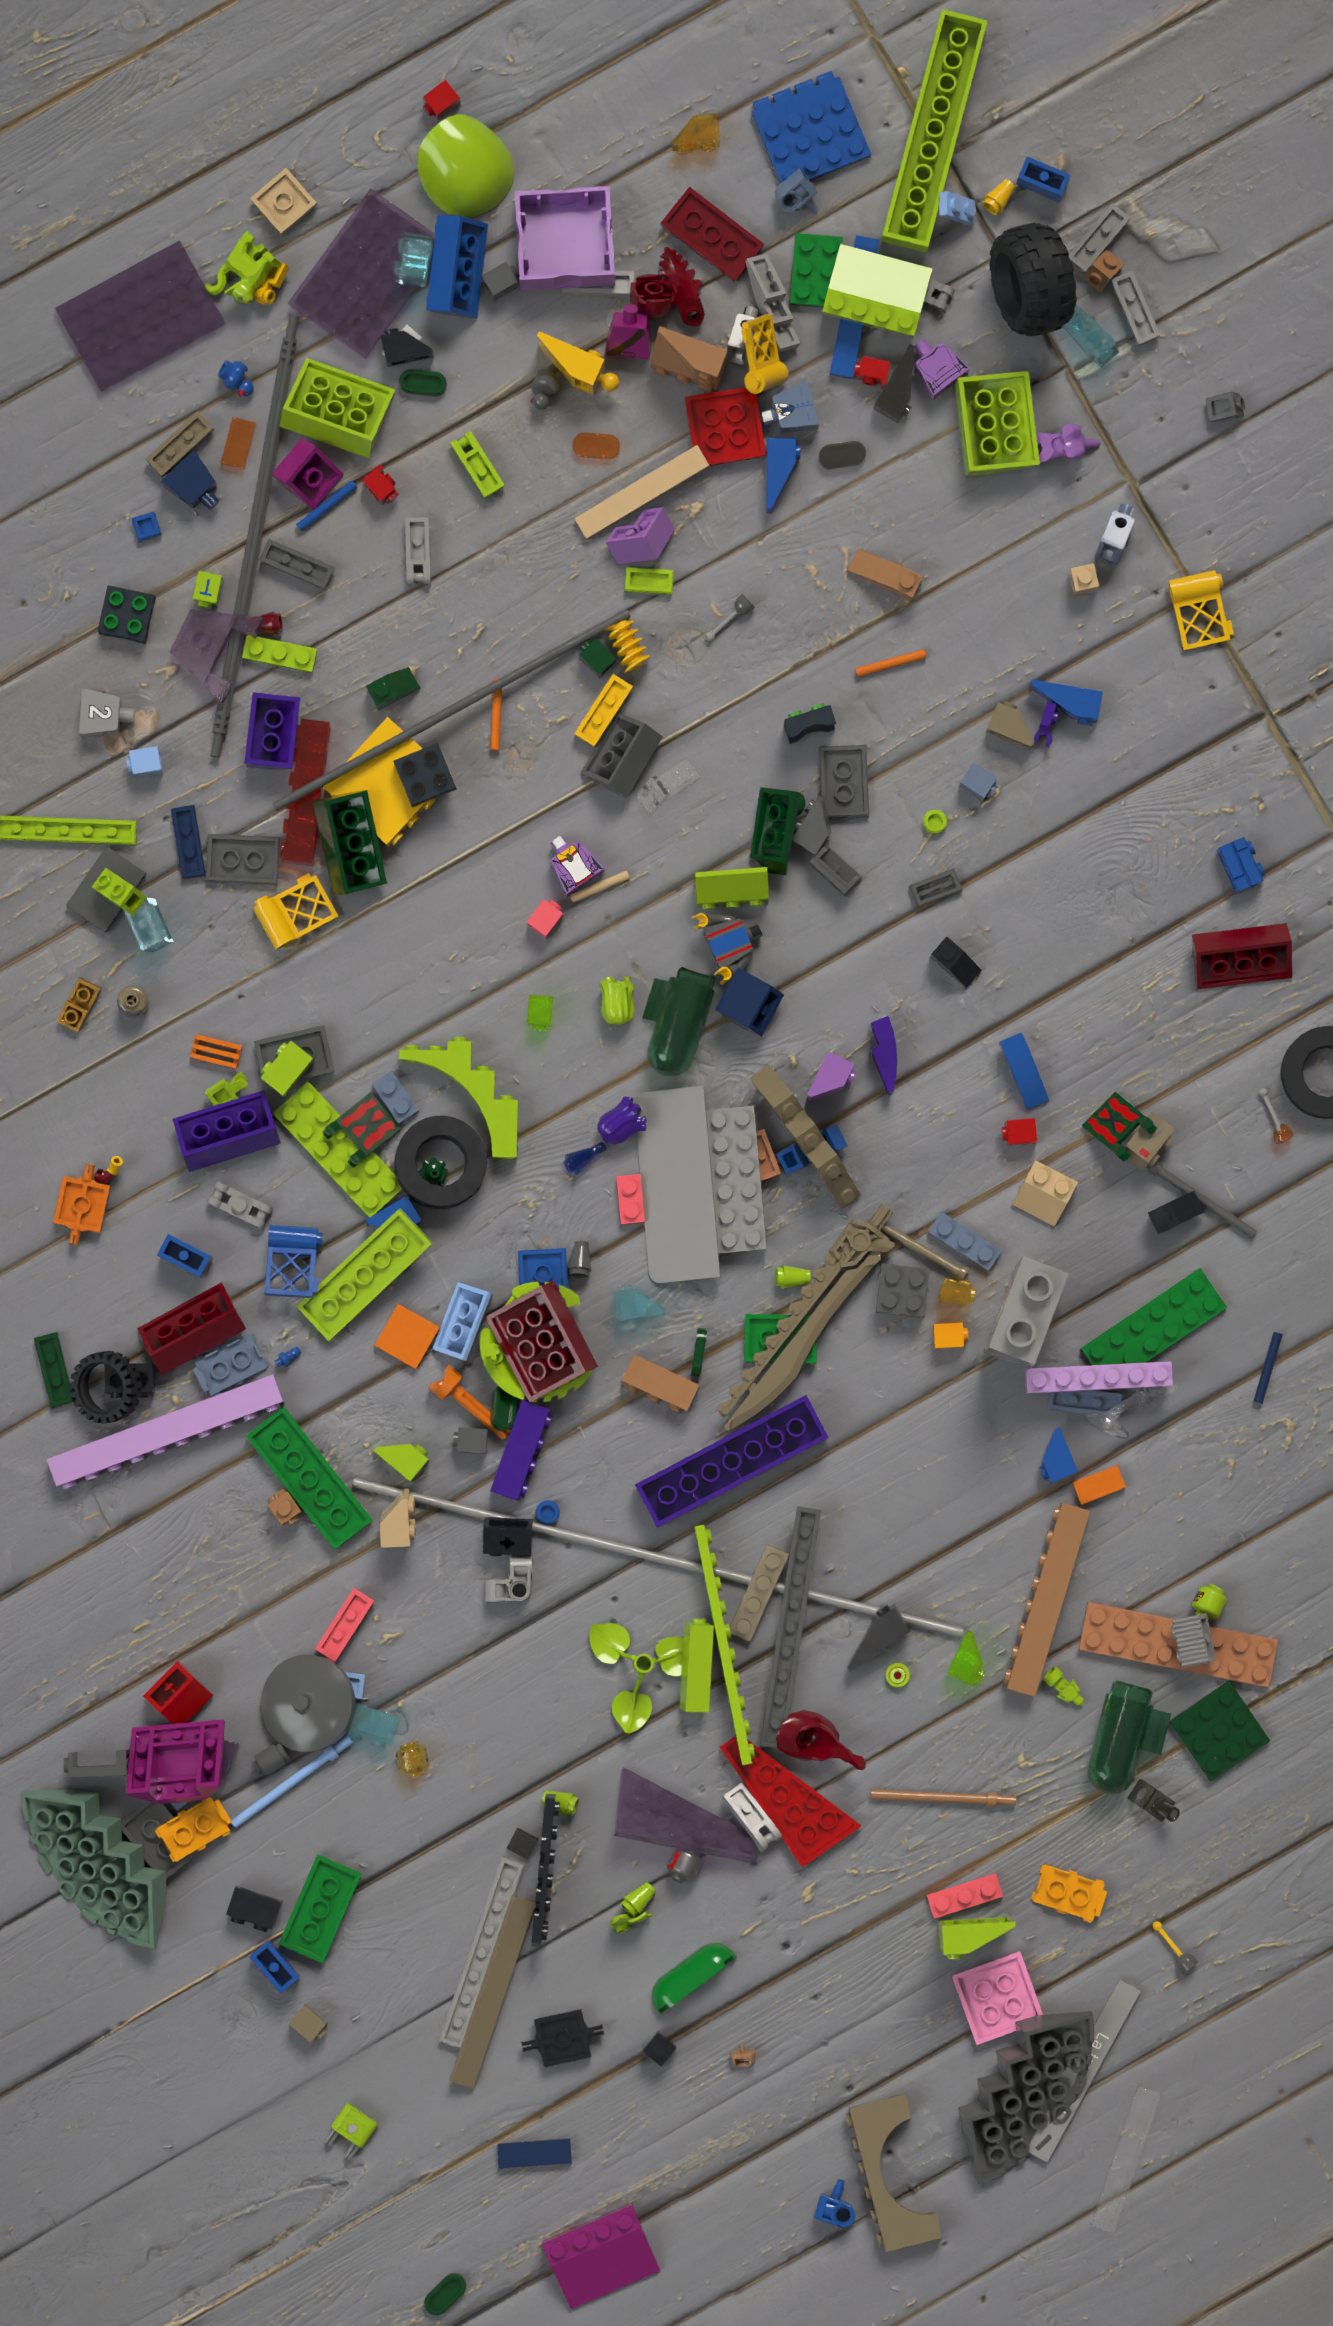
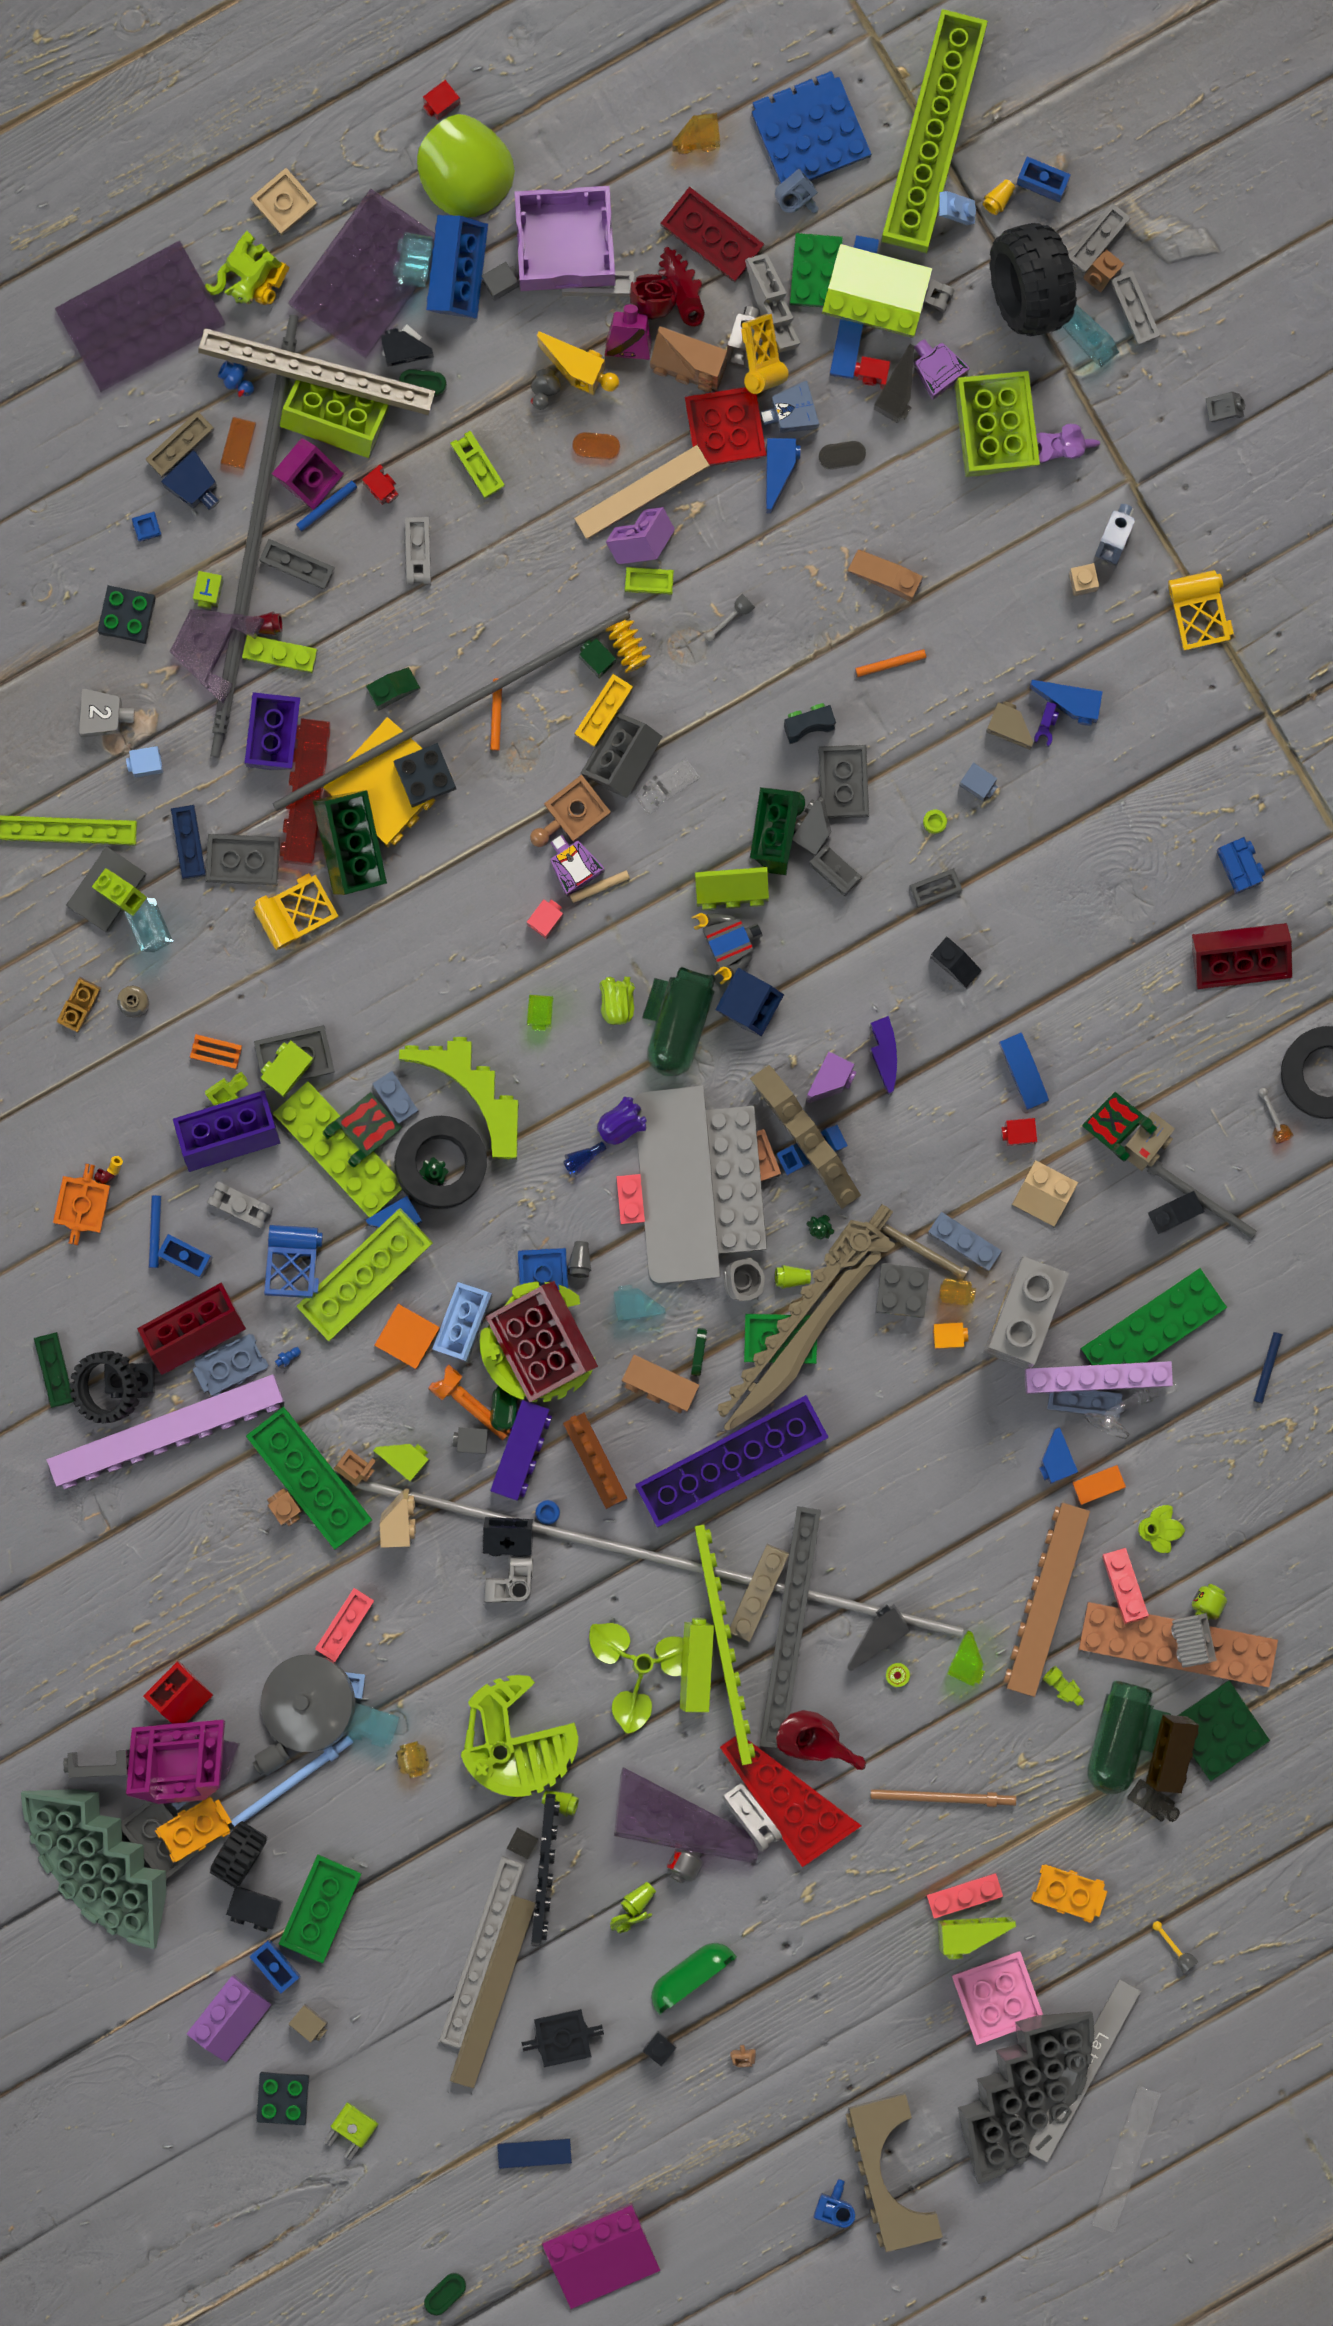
none -> blue bar [149,1195,161,1268]
none -> medium lavender slope [186,1975,272,2062]
none -> plate [198,328,435,415]
none -> black tyre [210,1821,267,1888]
none -> black brick [256,2072,309,2125]
none -> medium nougat bracket [334,1449,376,1486]
none -> lime piece [461,1675,579,1797]
none -> medium nougat plate [530,775,611,847]
none -> dark orange fence [563,1412,628,1509]
none -> light grey helmet [723,1257,765,1301]
none -> dark green plant [806,1215,834,1240]
none -> coral plate [1102,1548,1149,1624]
none -> lime plate [1138,1505,1185,1553]
none -> dark brown brick [1146,1714,1199,1793]

